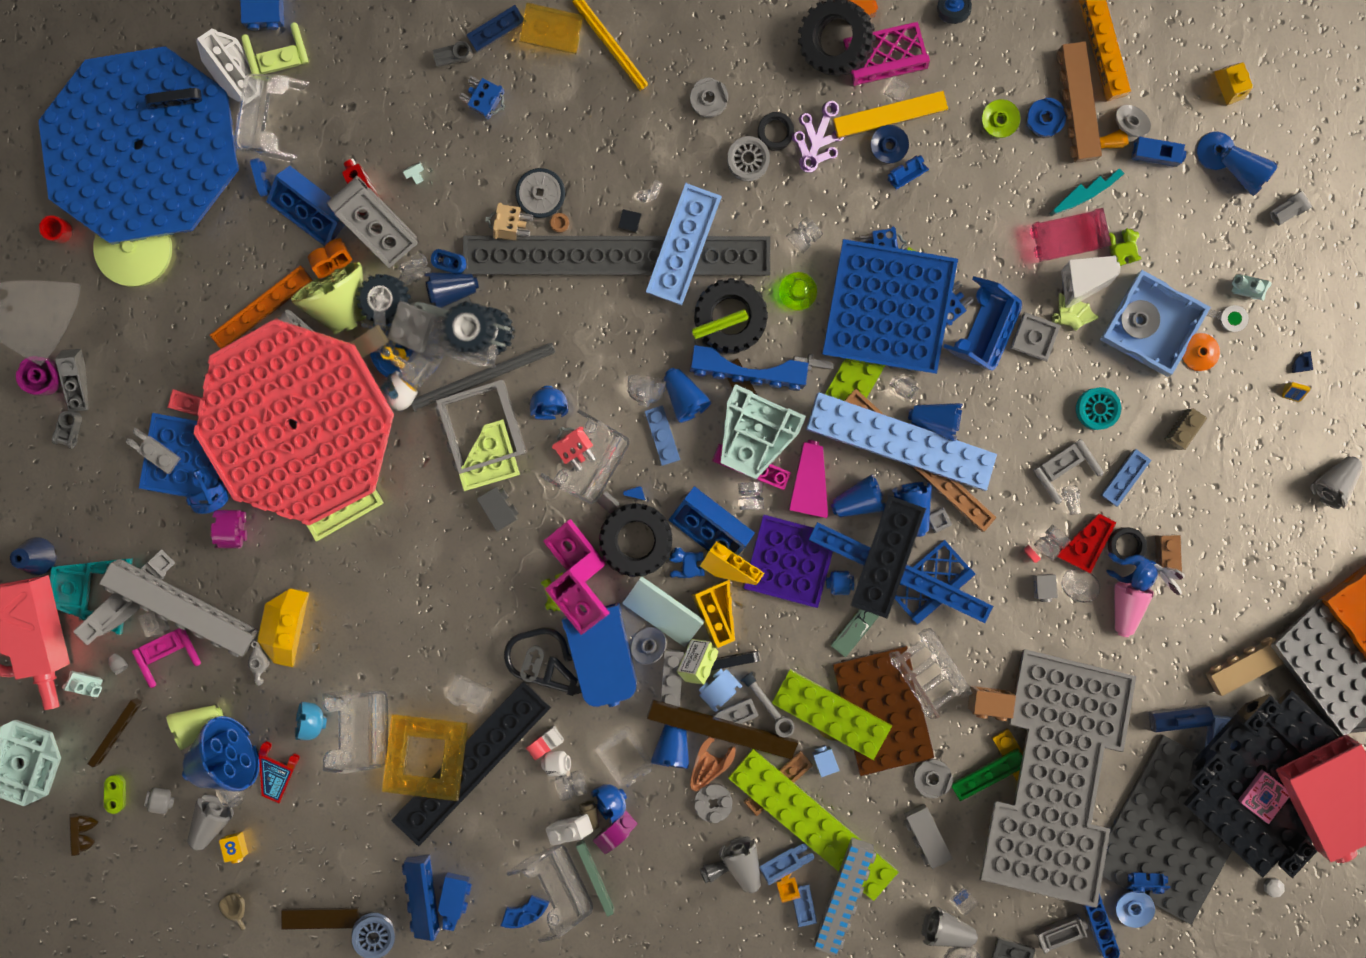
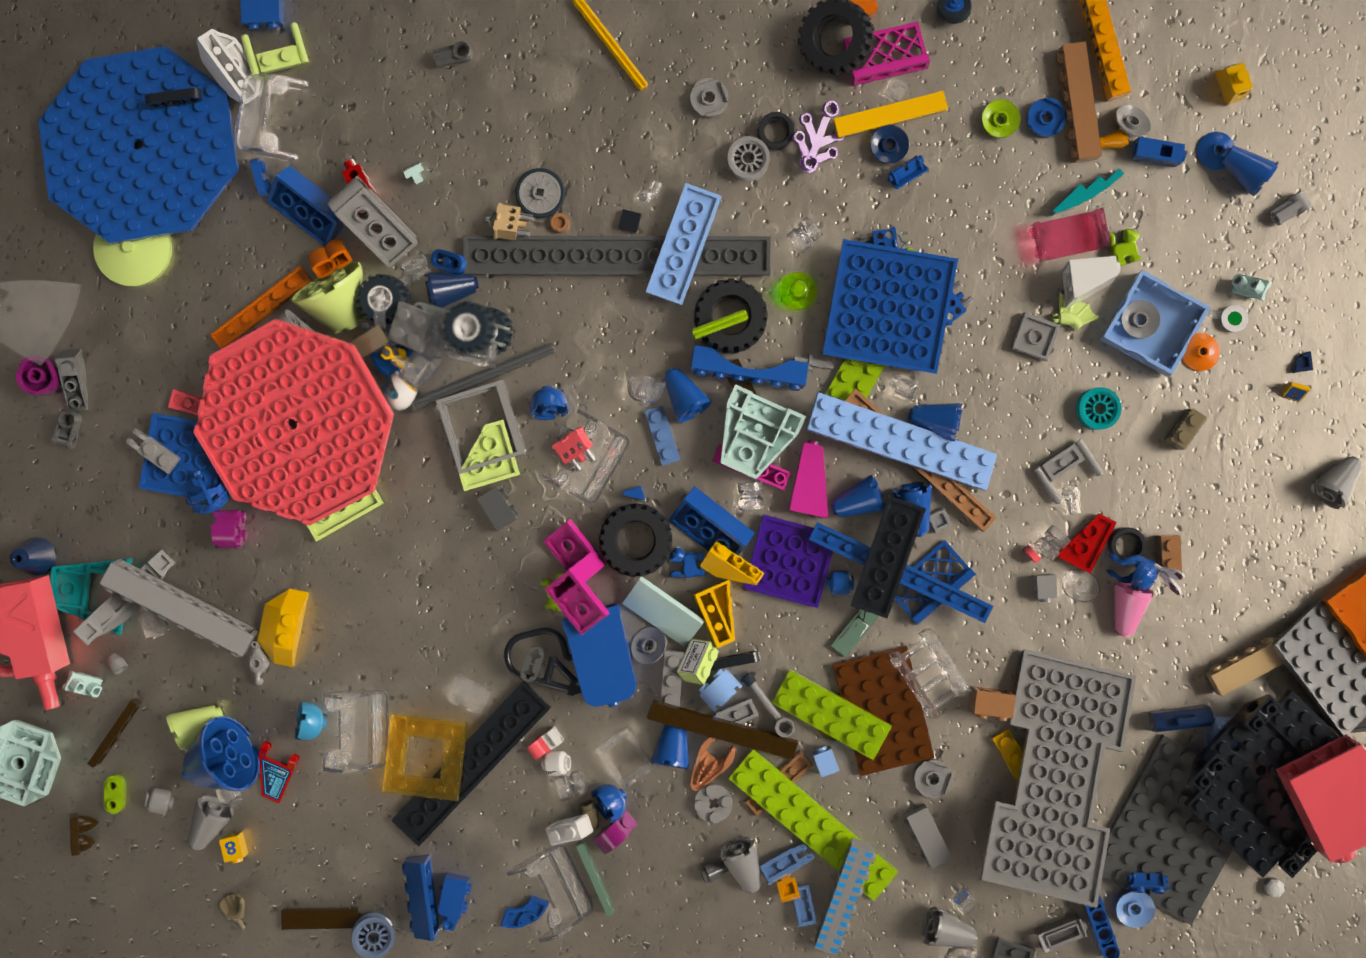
red piece [39,215,73,244] -> none
dark pink plate [132,628,201,688] -> none
blue piece [459,76,506,120] -> none
dark blue plate [467,5,526,53] -> none
clear yellow tile [519,3,583,54] -> none
light grey slope [597,491,620,514] -> none
blue windscreen [943,276,1022,371] -> none
green tile [951,748,1022,802] -> none
medium blue plate [1101,449,1152,507] -> none
bright pink tile [1238,770,1289,824] -> none

